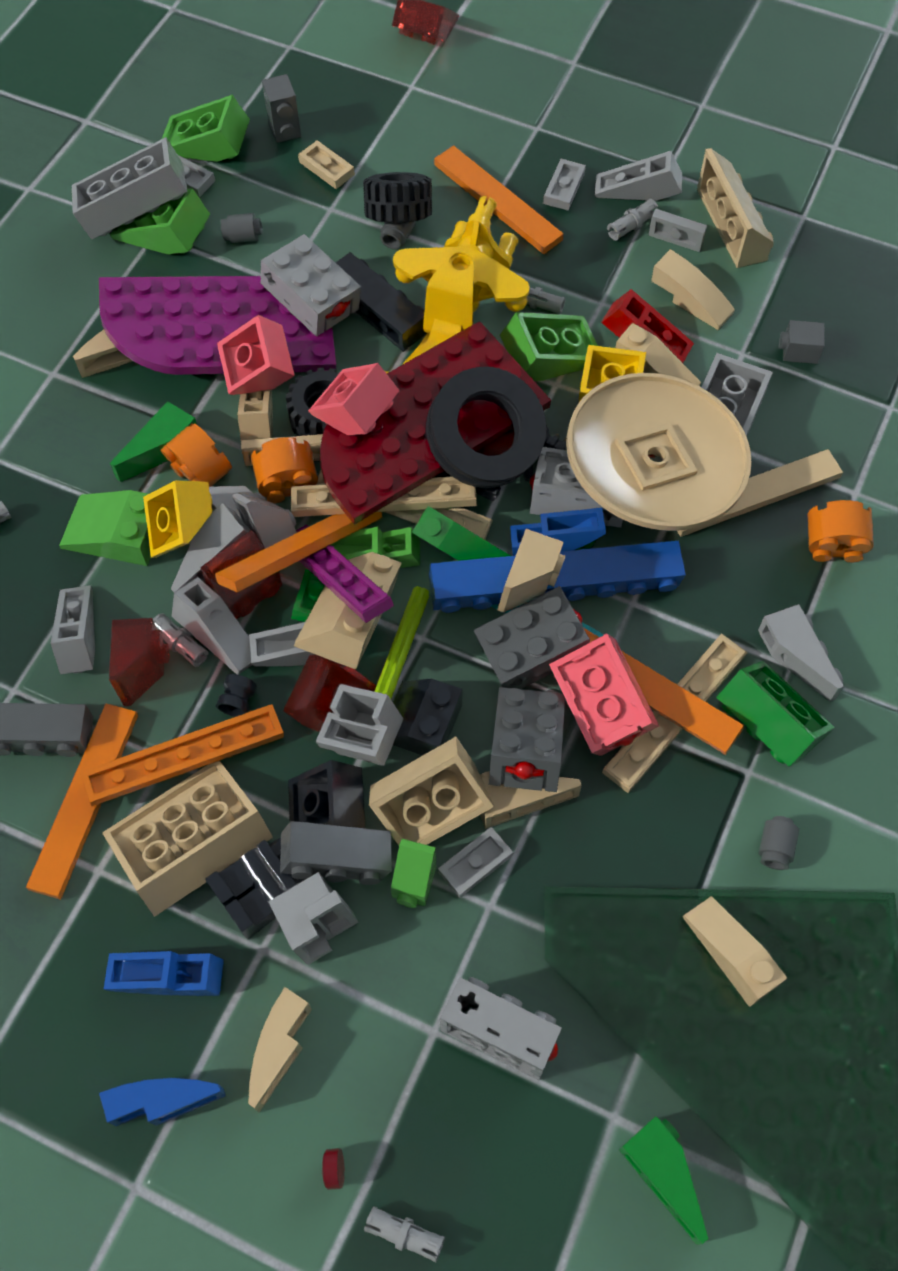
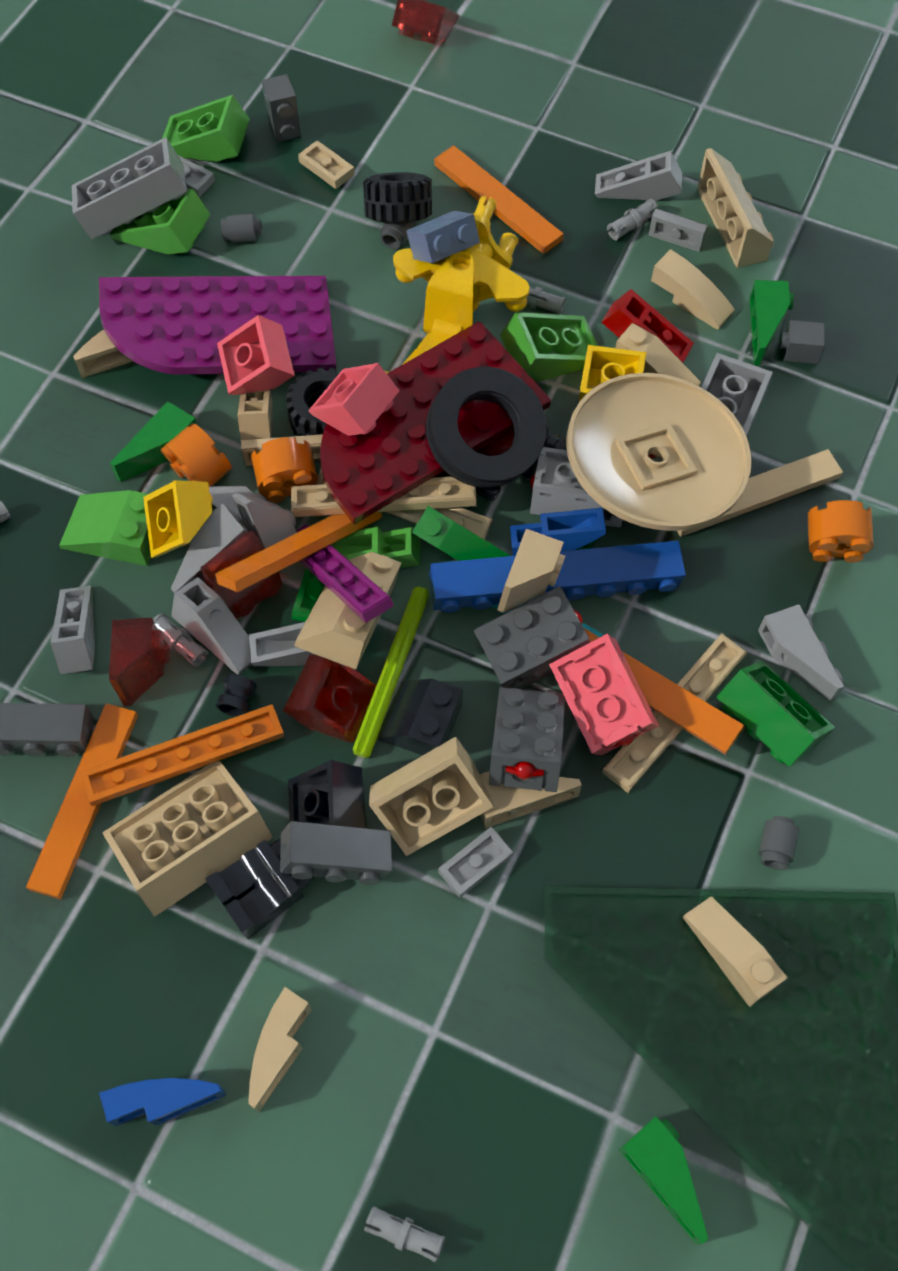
blue slope [104,951,224,996] -> none
light grey piece [261,234,361,337] -> none
light grey plate [268,872,358,965] -> none
light grey plate [315,684,403,766] -> none
dark red tile [322,1148,345,1190] -> none
black brick [336,252,427,352] -> none
bright green slope [391,838,437,908] -> none
light grey piece [440,977,562,1080] -> none
light grey plate [543,159,586,211] -> none
none -> sand blue brick [407,211,480,263]
none -> green slope [749,280,794,366]

